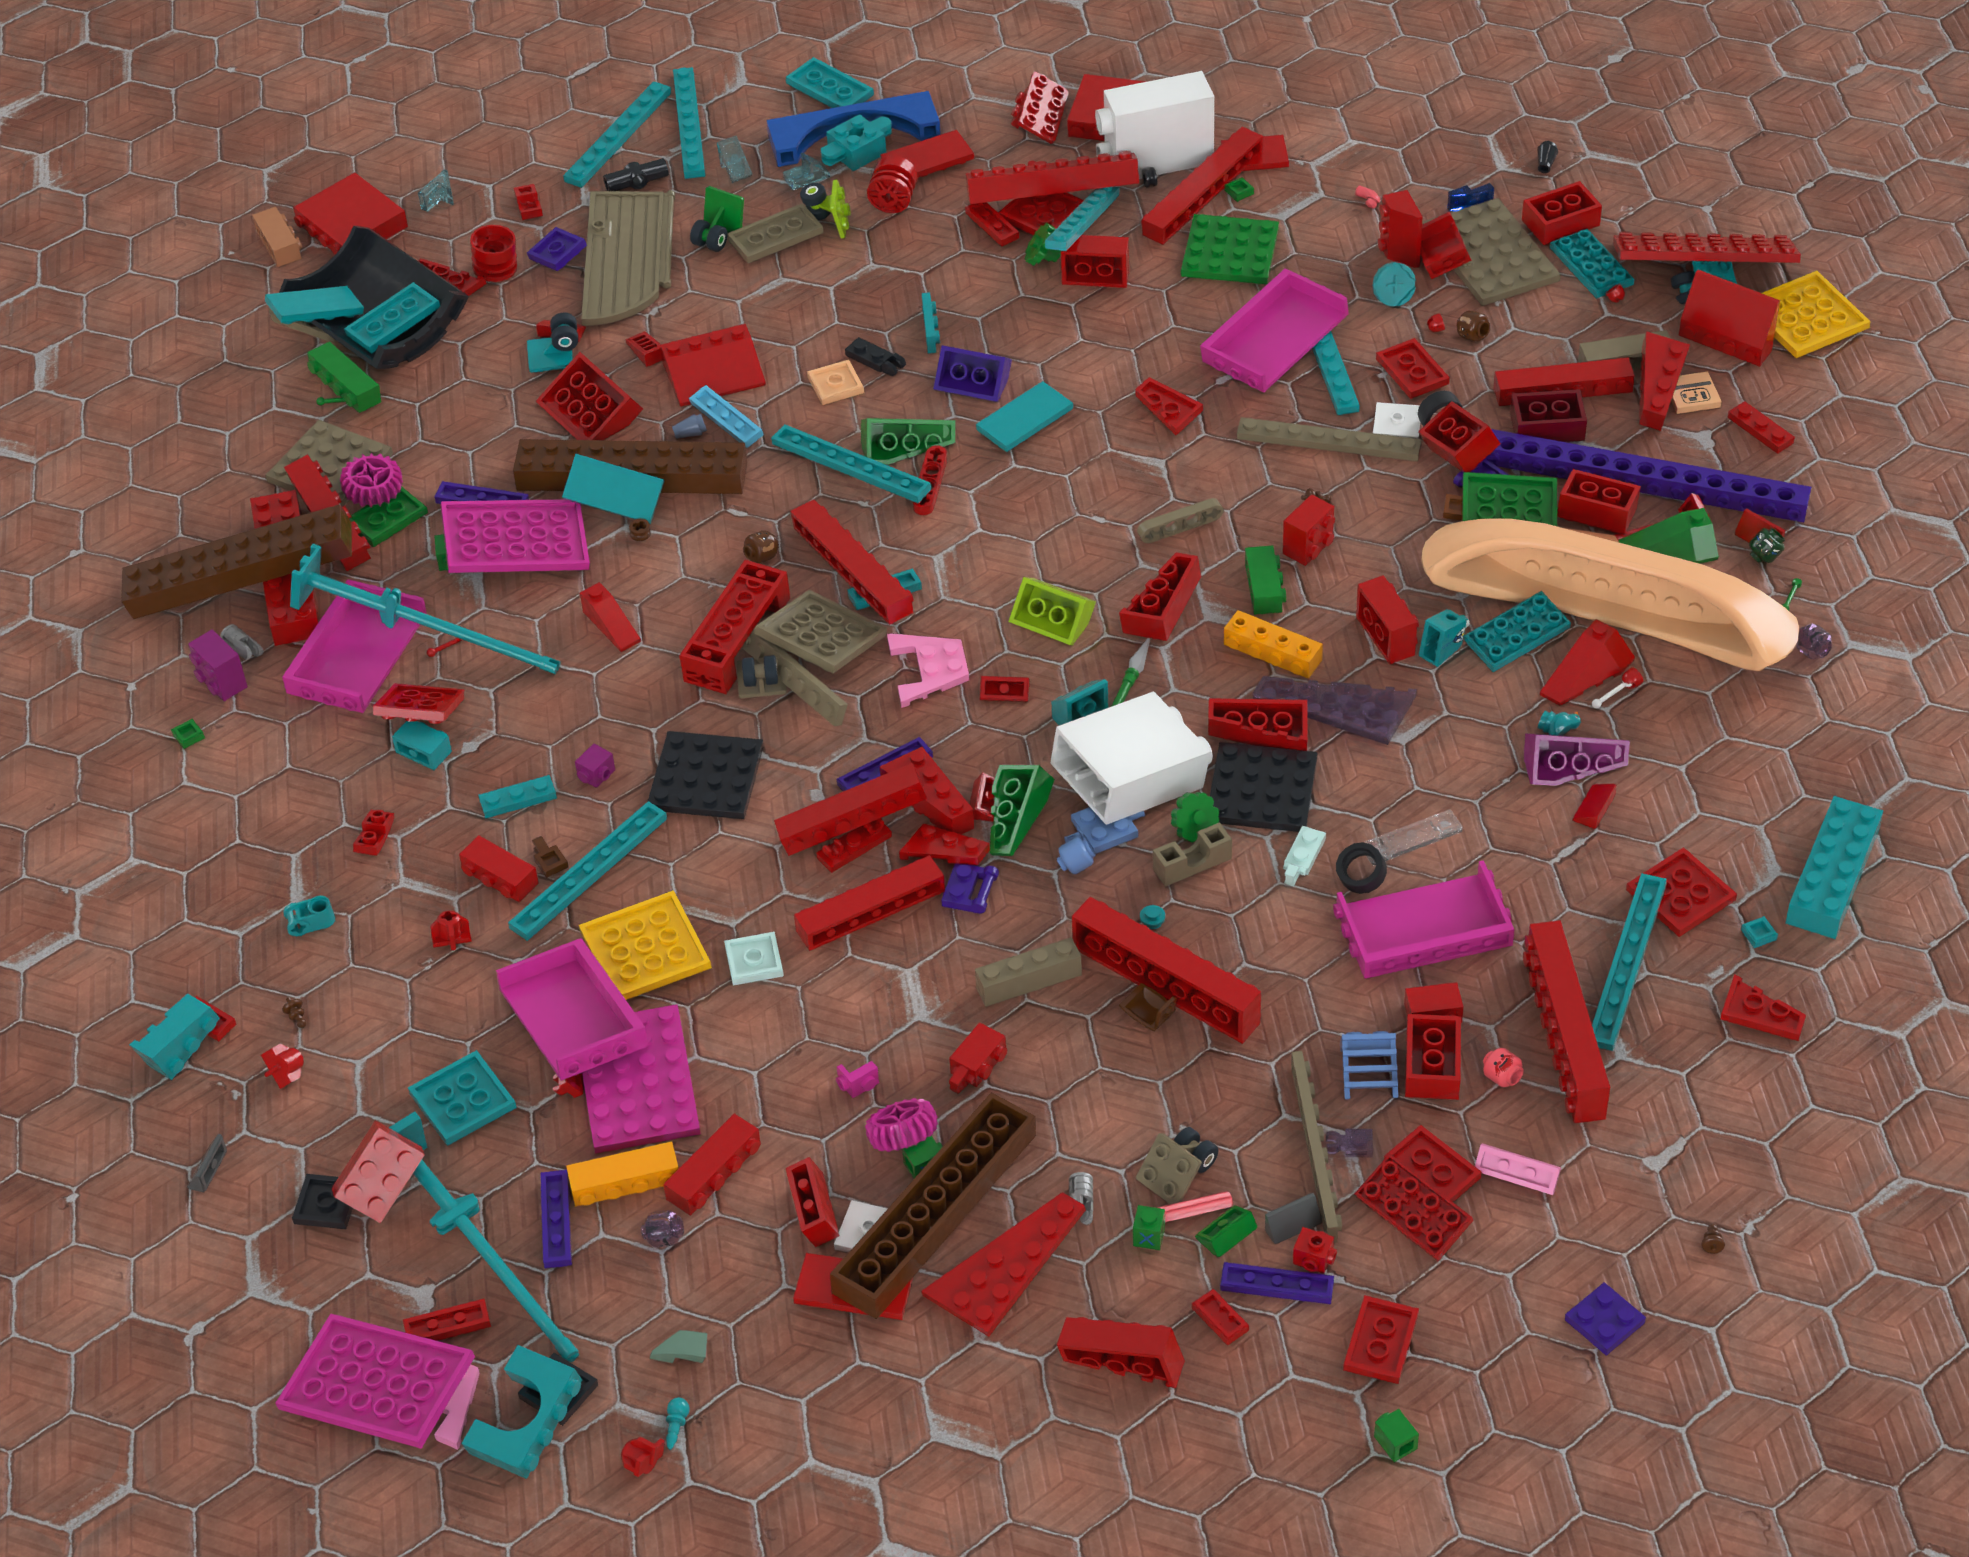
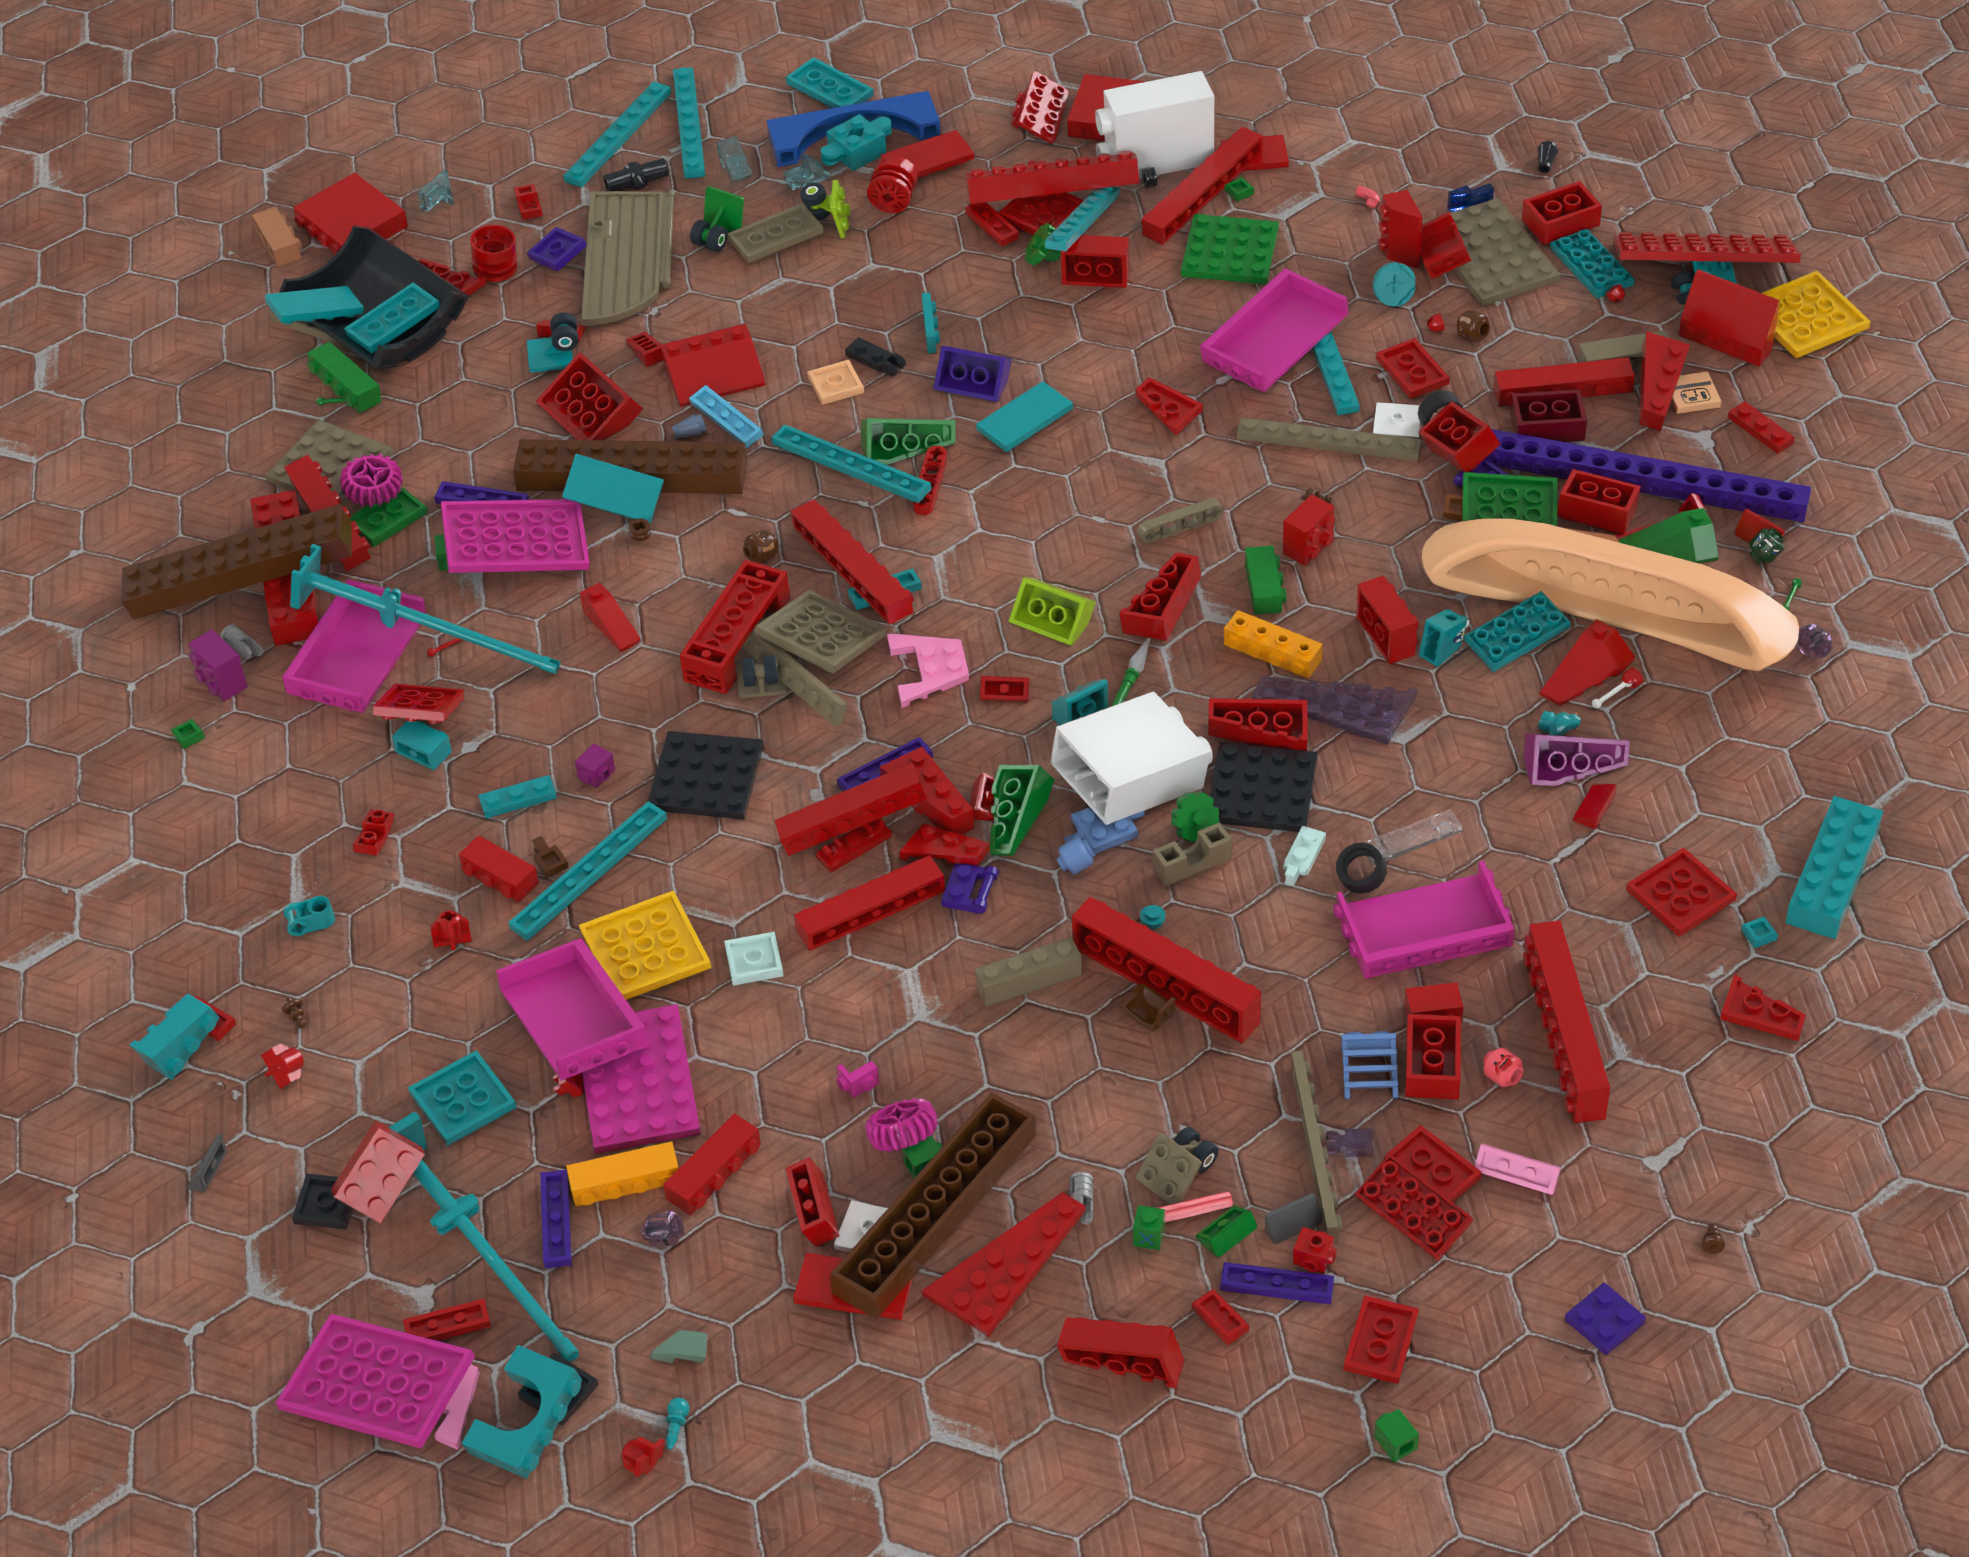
red hinge [949,1022,1007,1094] -> none
teal plate [1592,873,1667,1051] -> none

